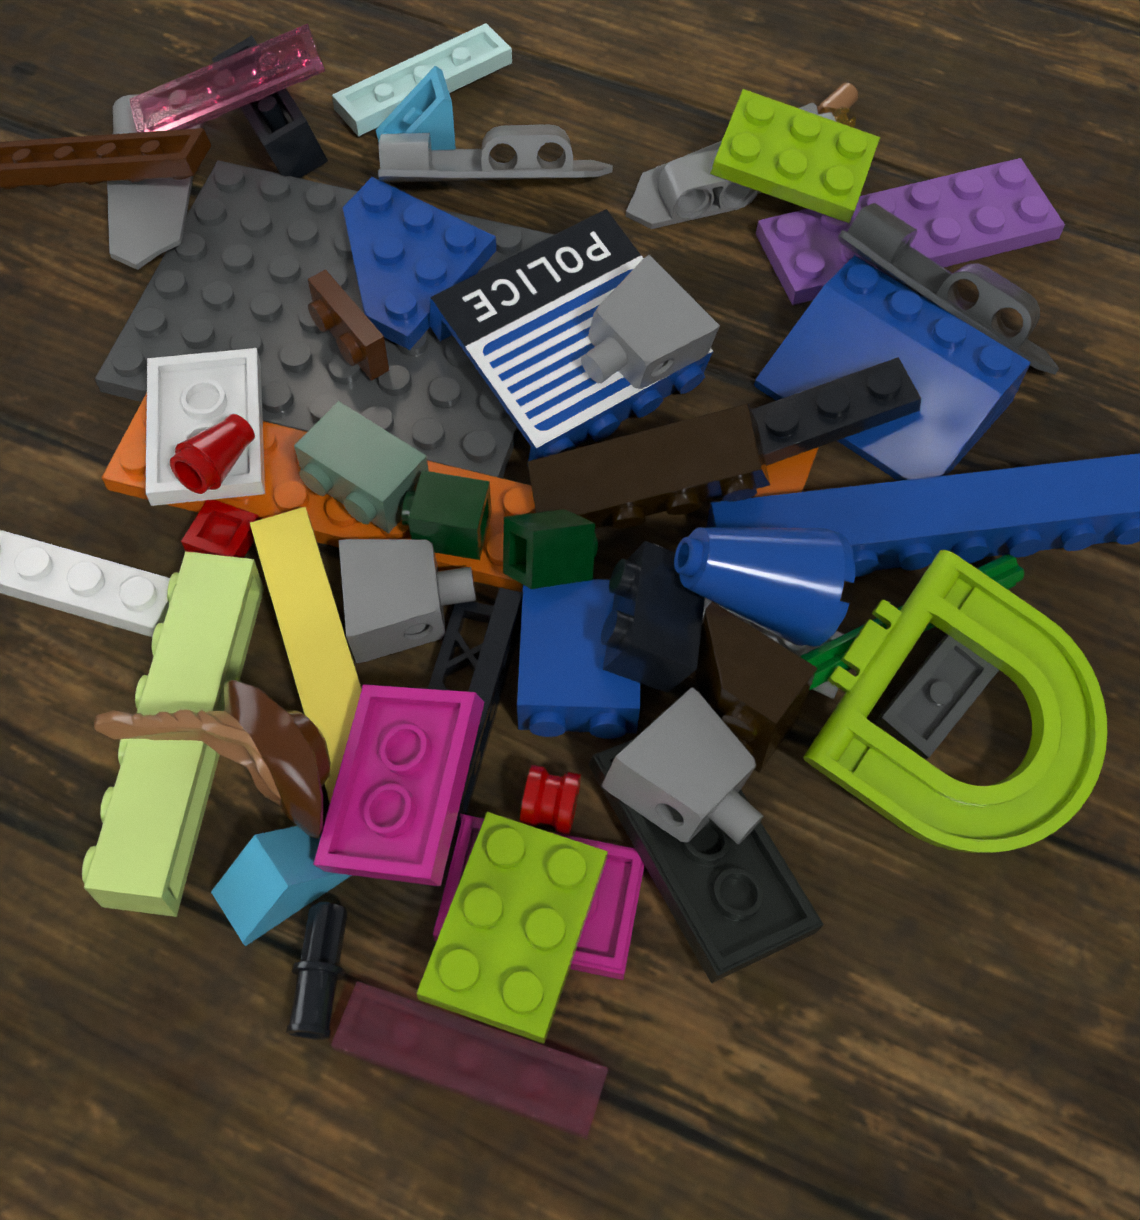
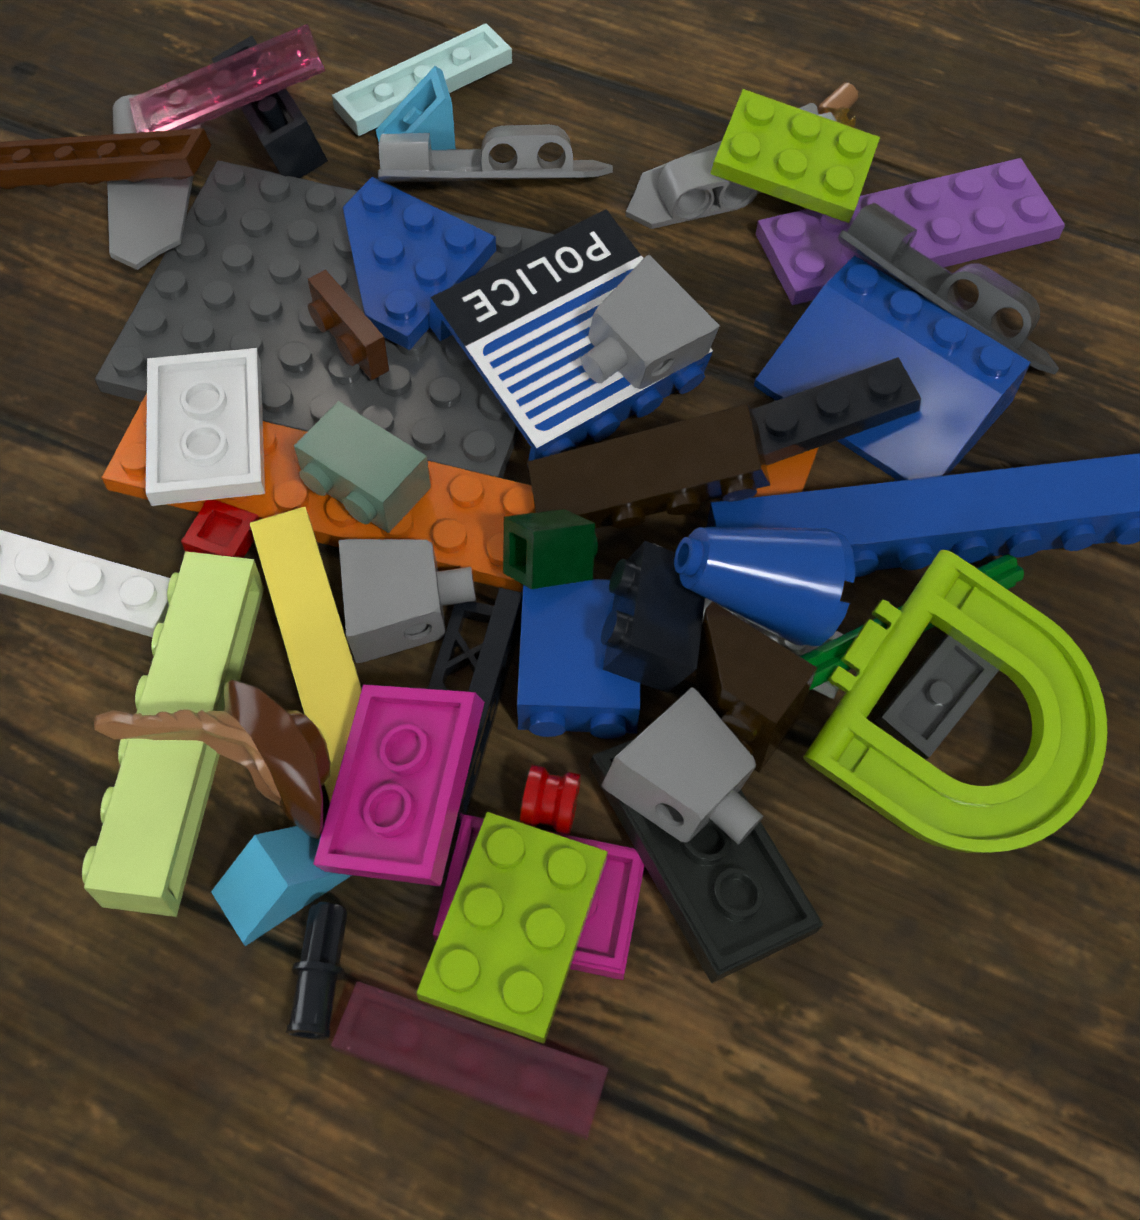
red cone [170,414,255,494] -> none
dark green brick [402,470,492,560] -> none

